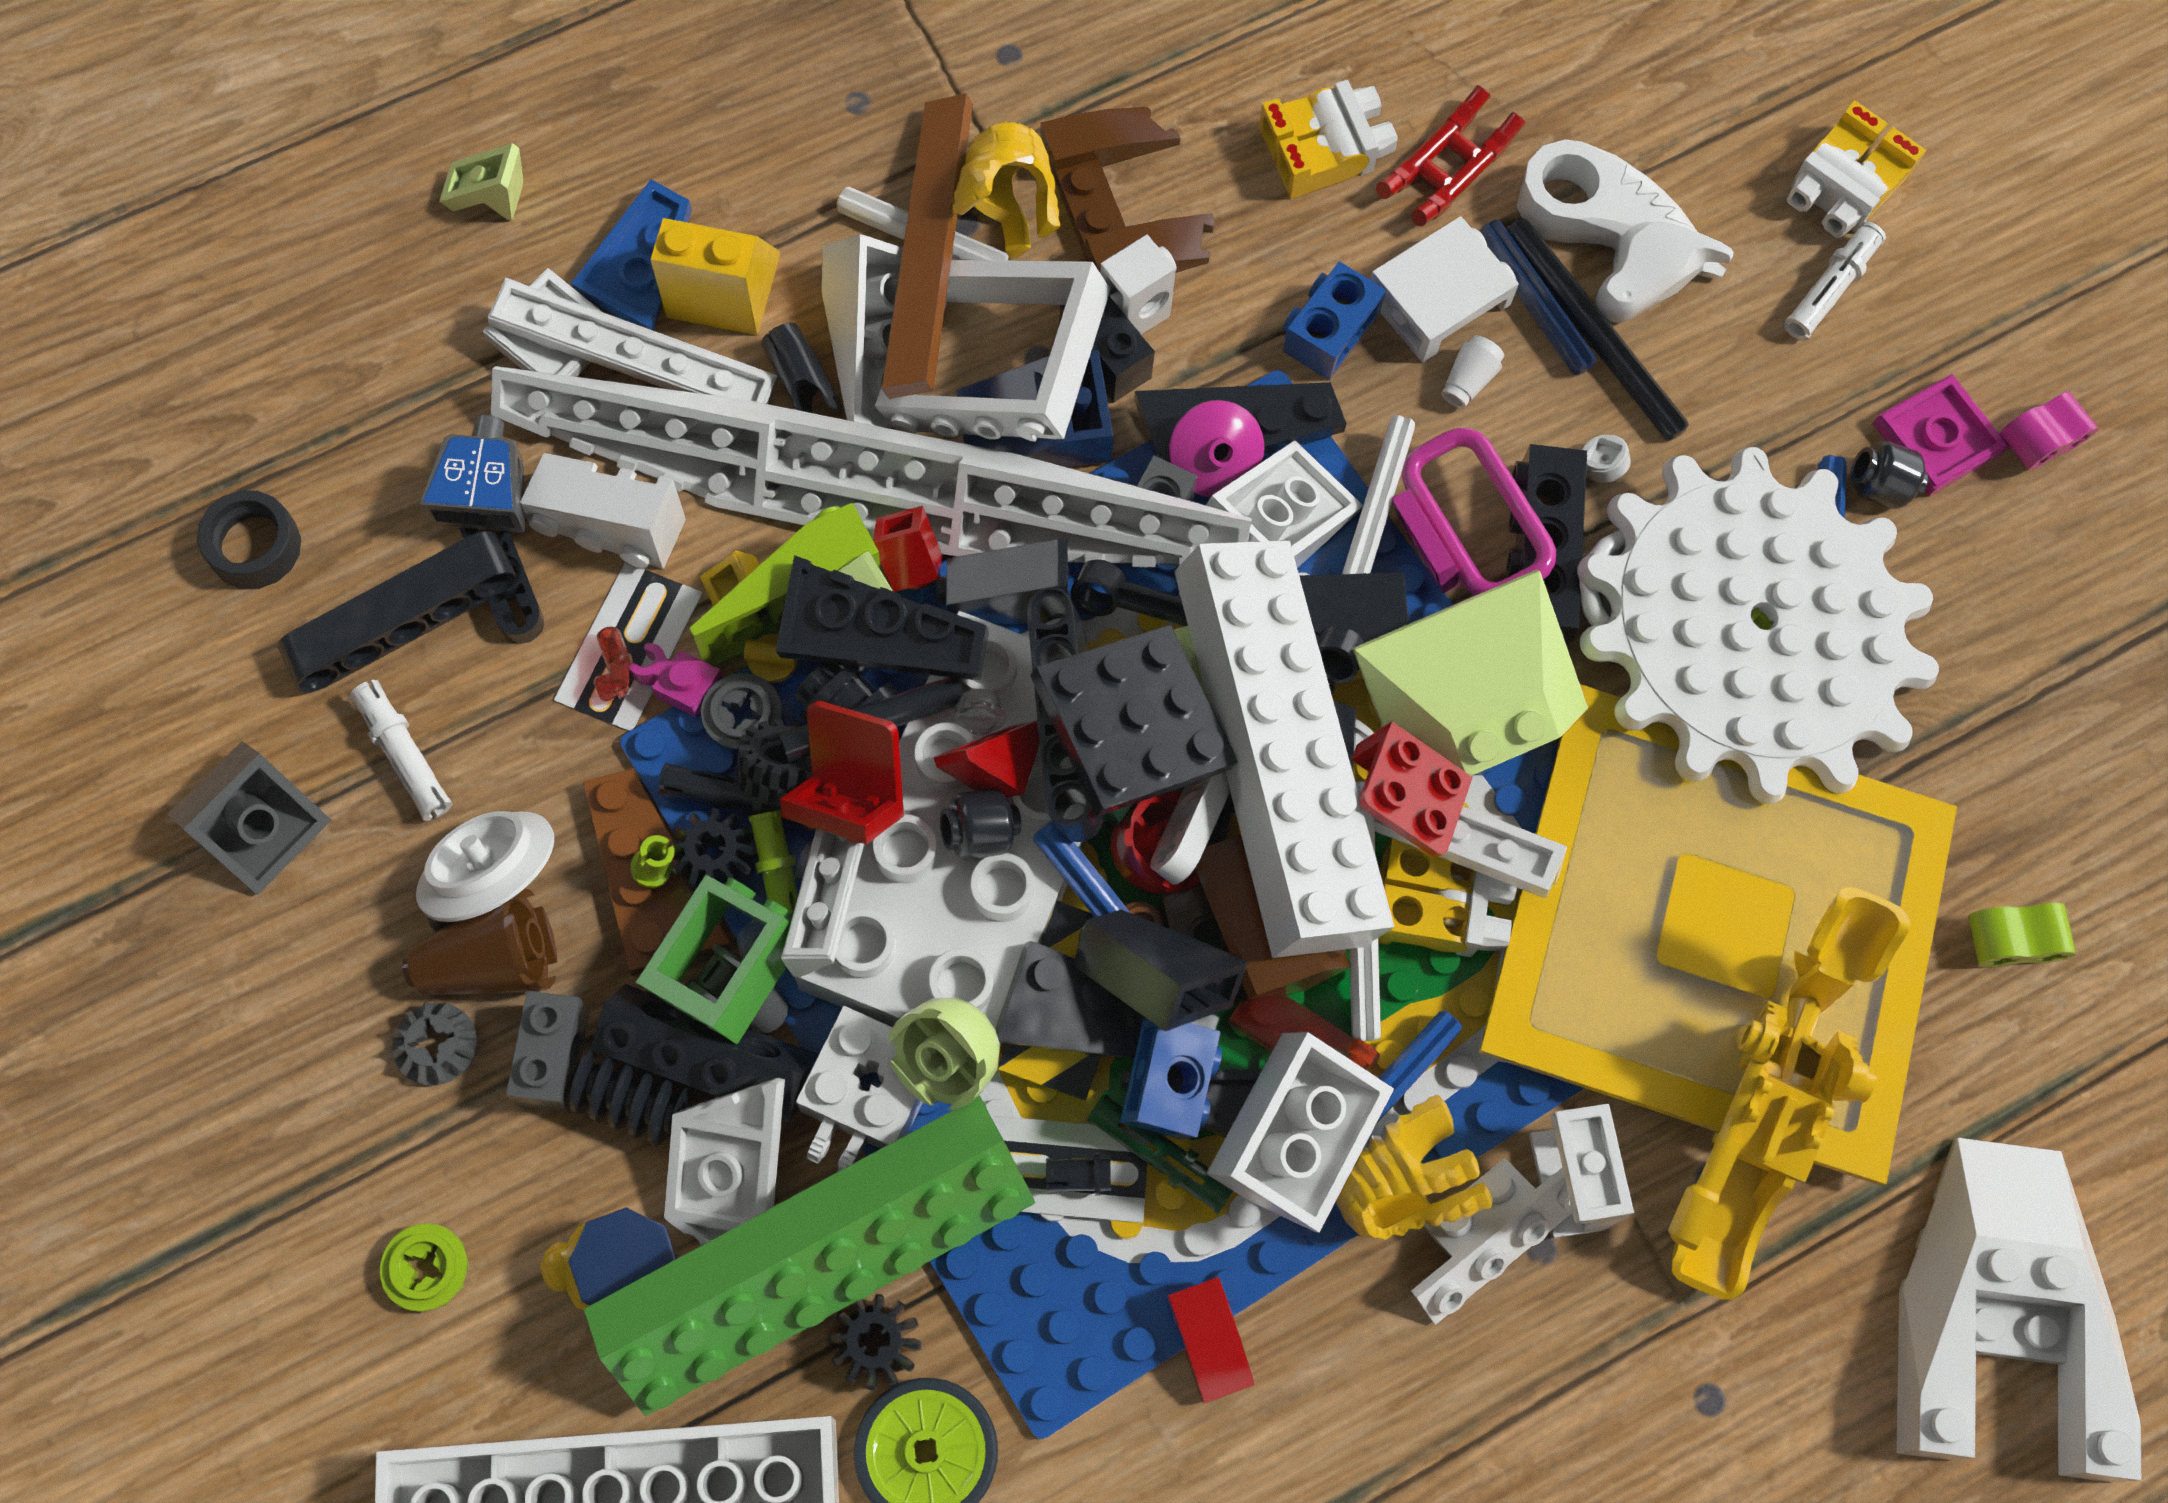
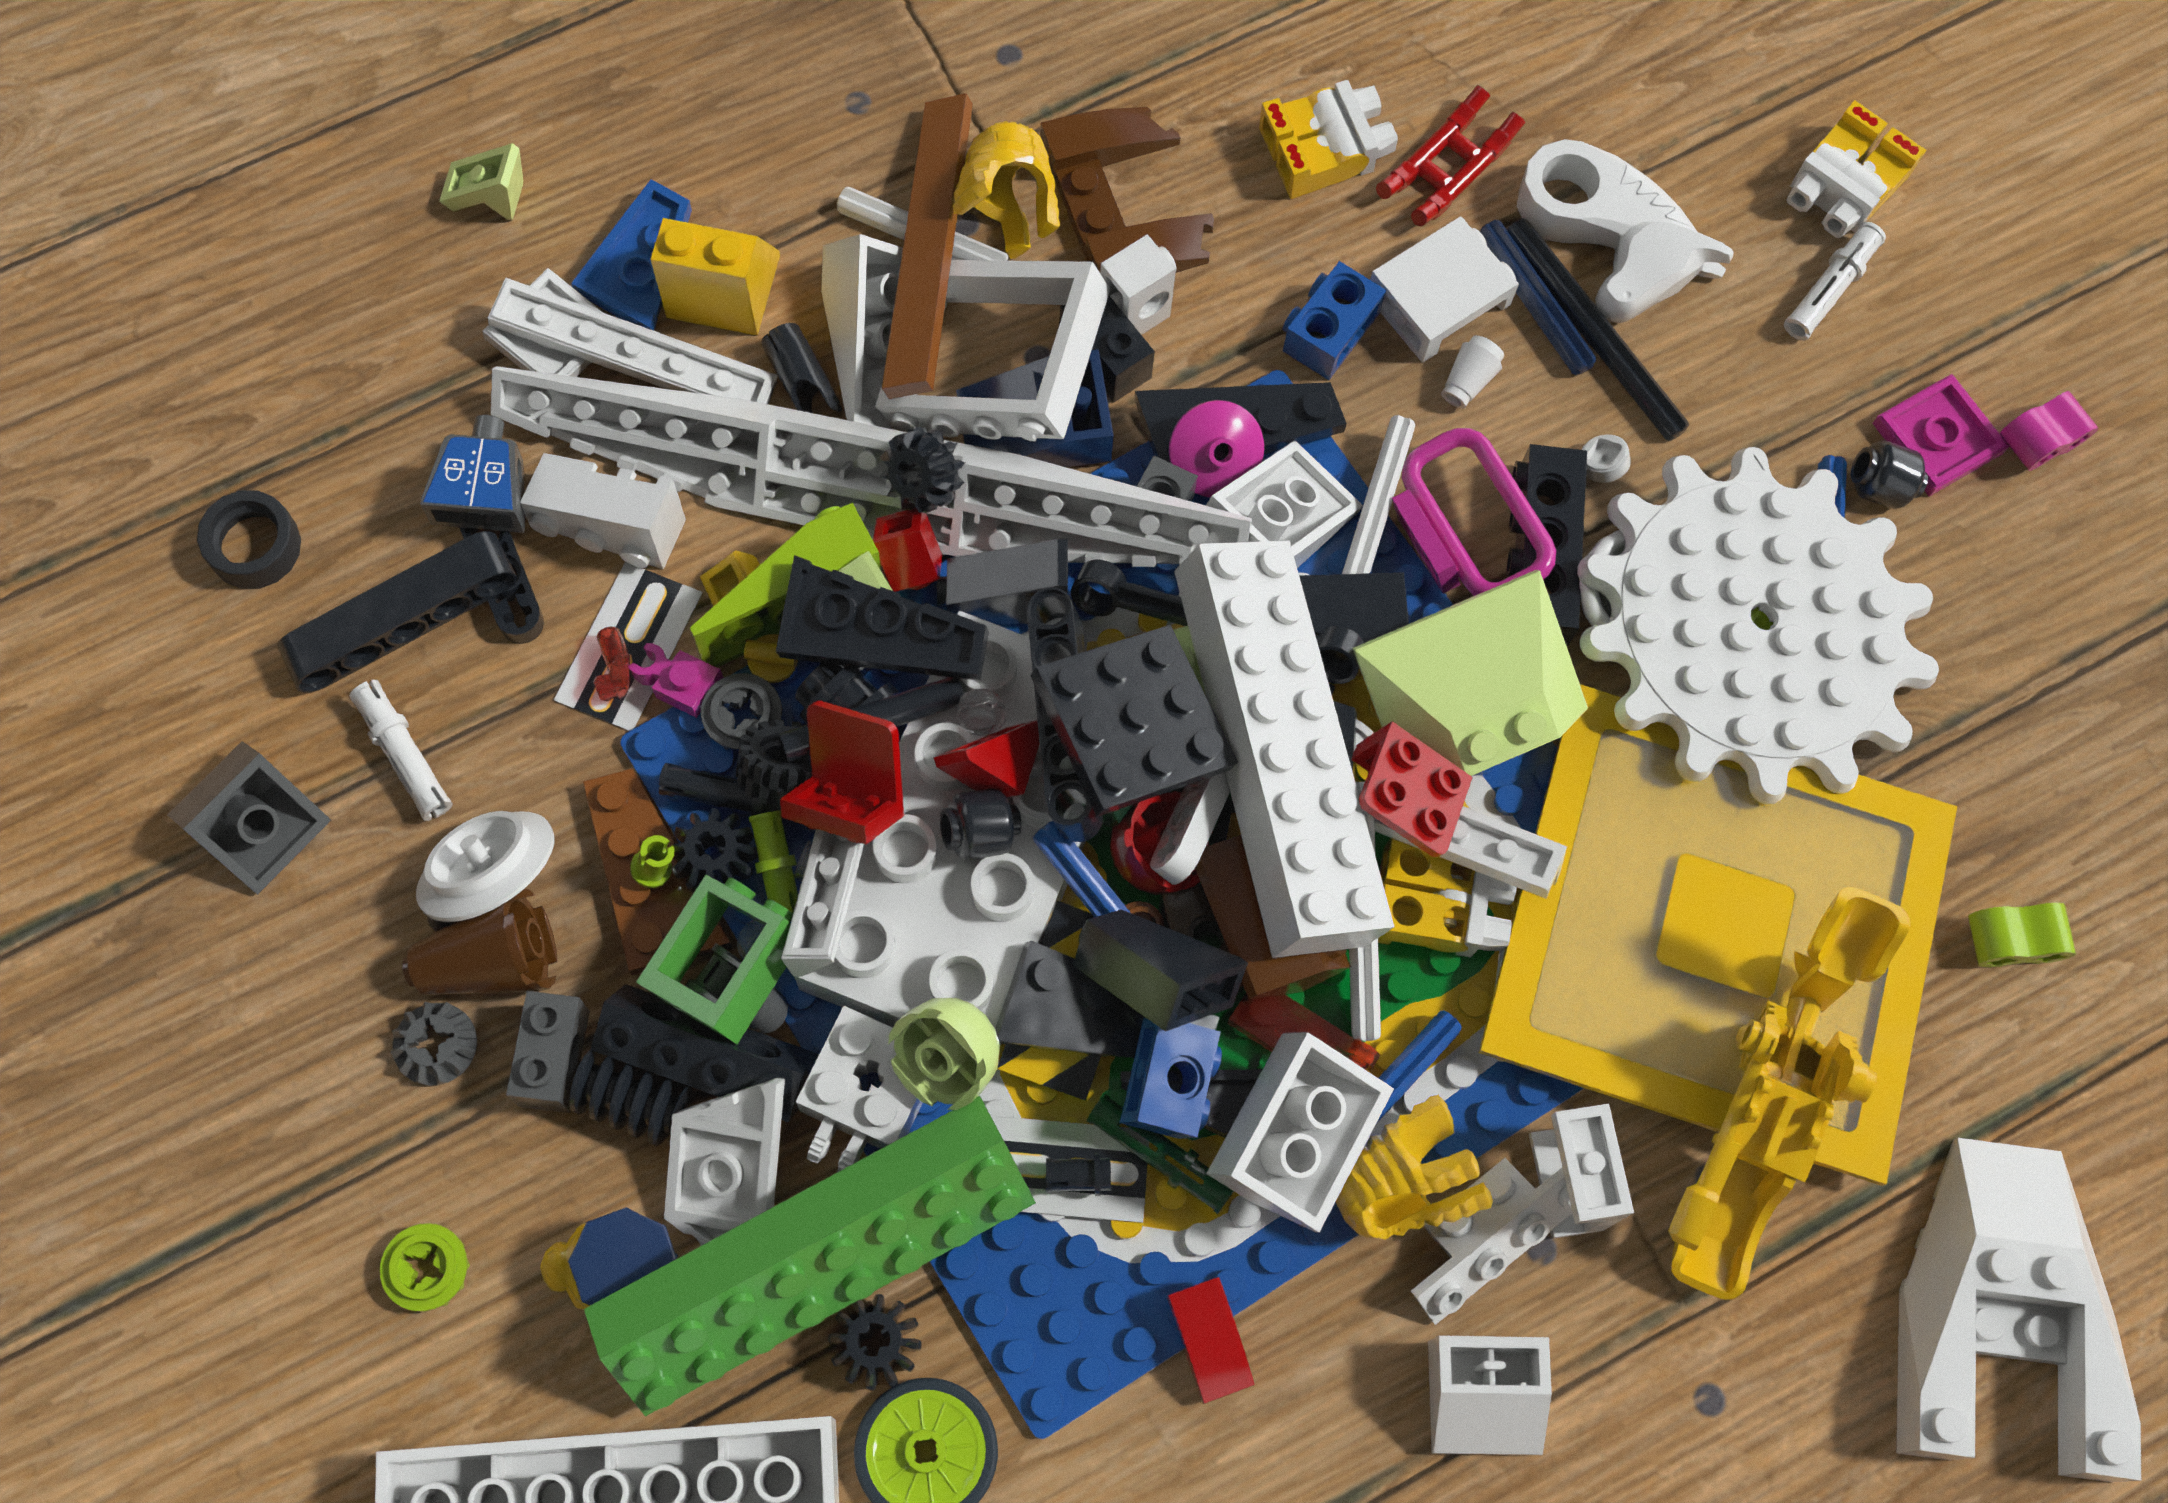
none -> black gear [879,426,966,513]
none -> white slope [1428,1336,1552,1455]

